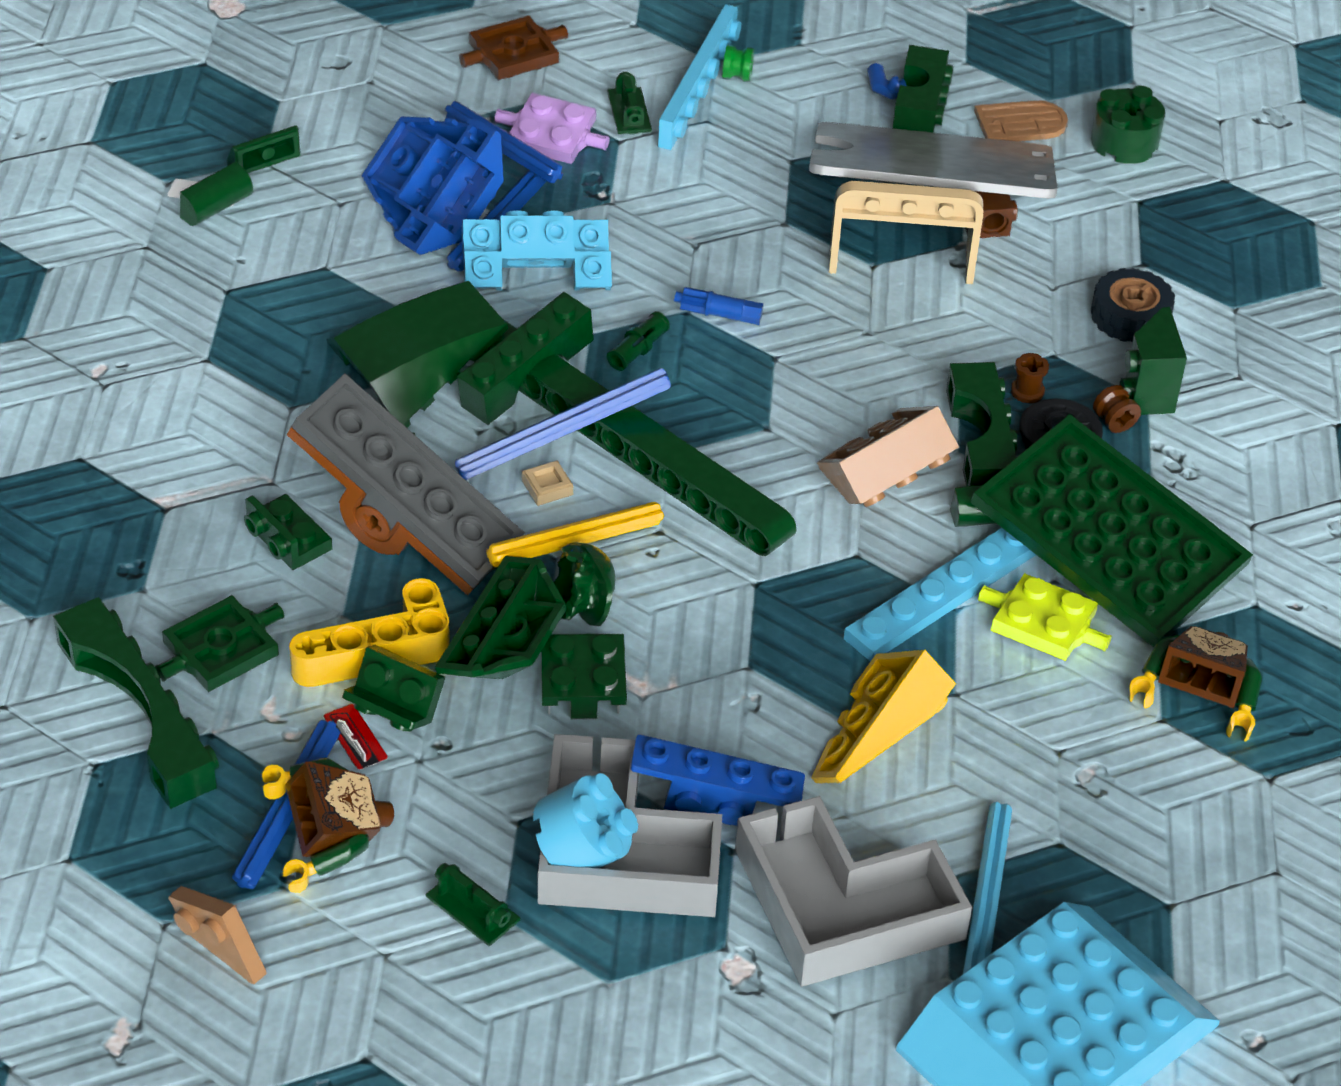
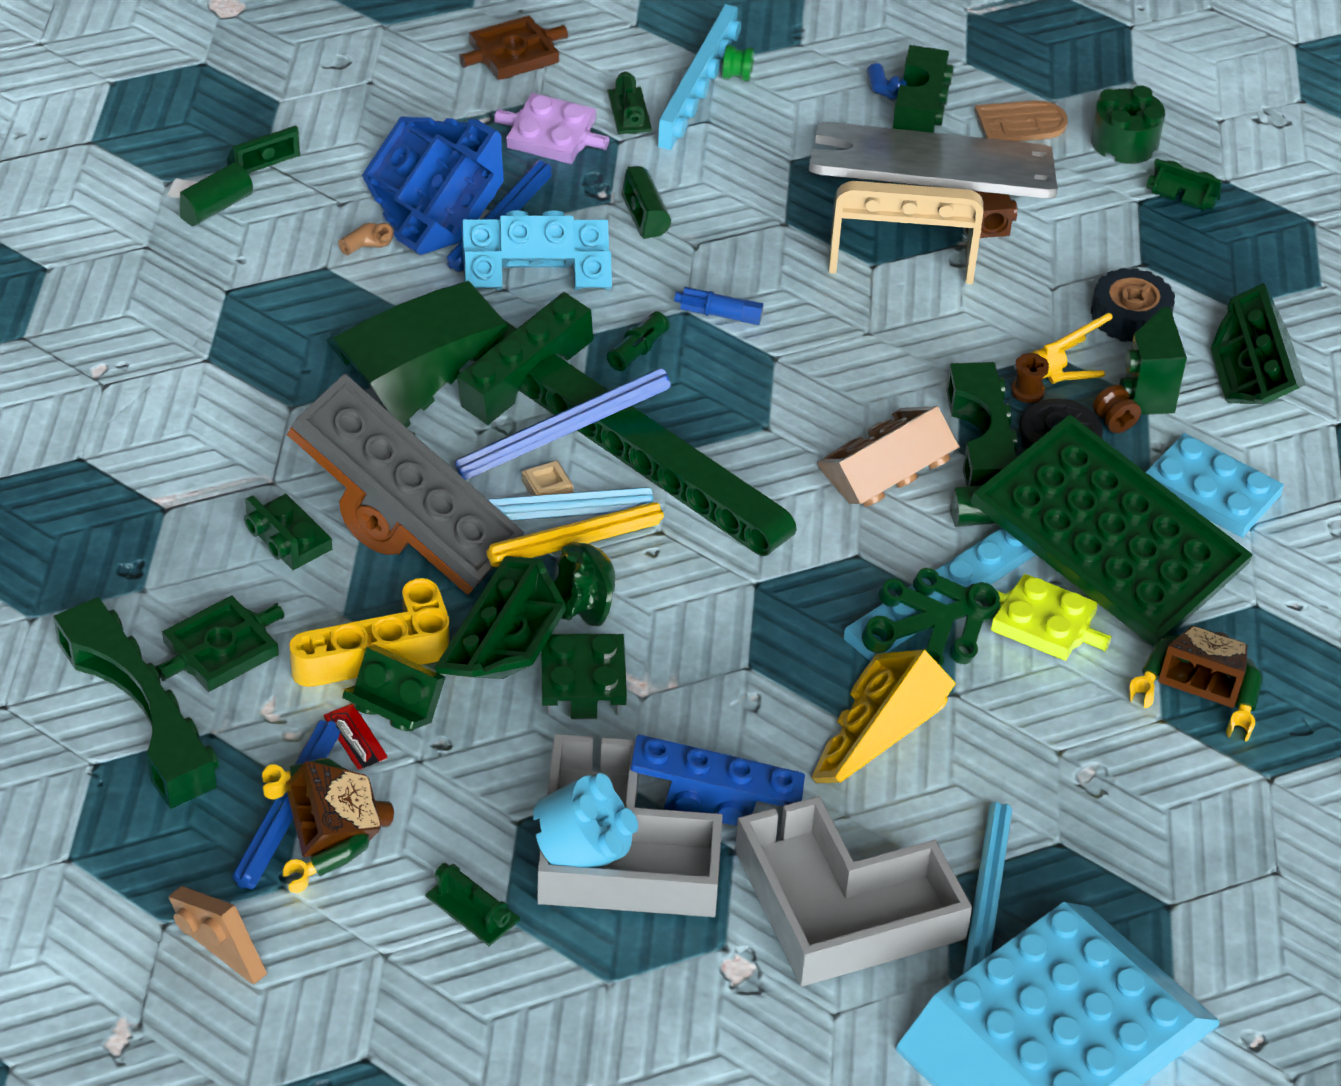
blue axle [445,101,563,183] -> none
none -> medium nougat arm [338,223,394,255]
none -> medium azure axle [487,487,653,521]
none -> dark green brick [621,166,671,239]
none -> dark green plant [862,568,1000,667]
none -> yellow plant [1030,313,1113,384]
none -> dark green hinge [1146,159,1222,211]
none -> medium azure plate [1146,433,1284,538]
none -> dark green wedge [1210,283,1306,404]

